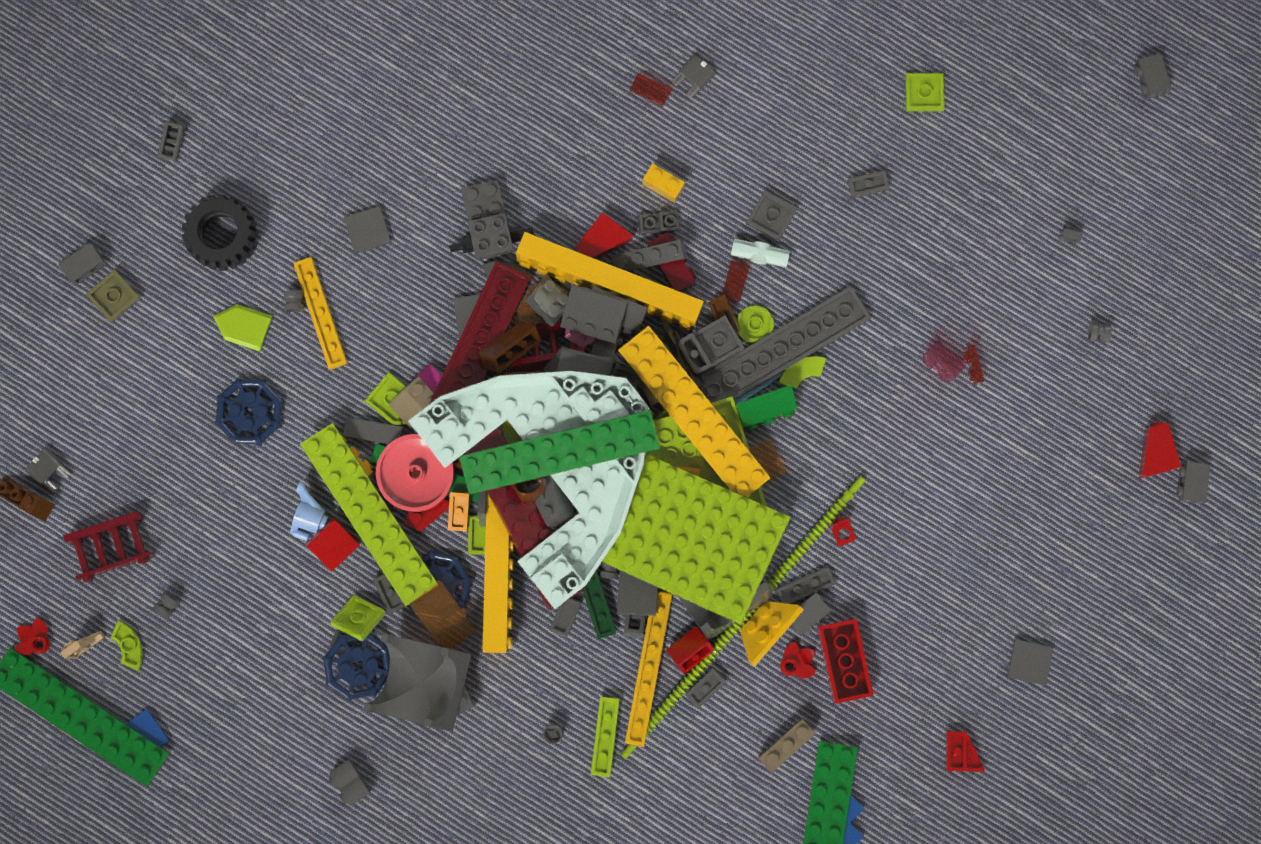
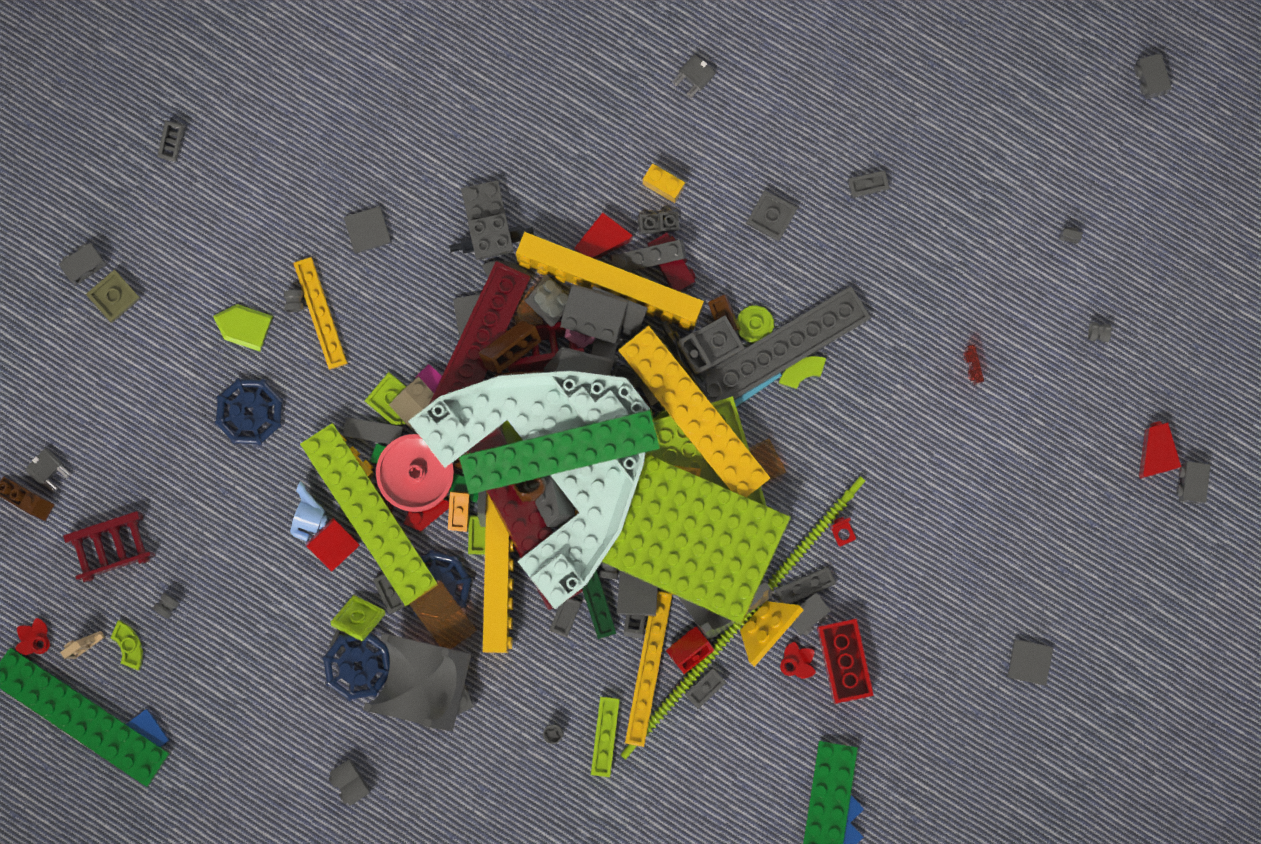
black tyre [182,195,259,271] -> none
clear red plate [630,73,672,107] -> none
clear red plate [722,260,749,303] -> none
light aqua piece [731,238,790,268] -> none
green slope [736,385,798,432] -> none
dark tan brick [757,719,815,773] -> none
lime tile [905,73,944,111] -> none
clear pink bracket [922,340,966,384] -> none
red wing [946,731,985,772] -> none

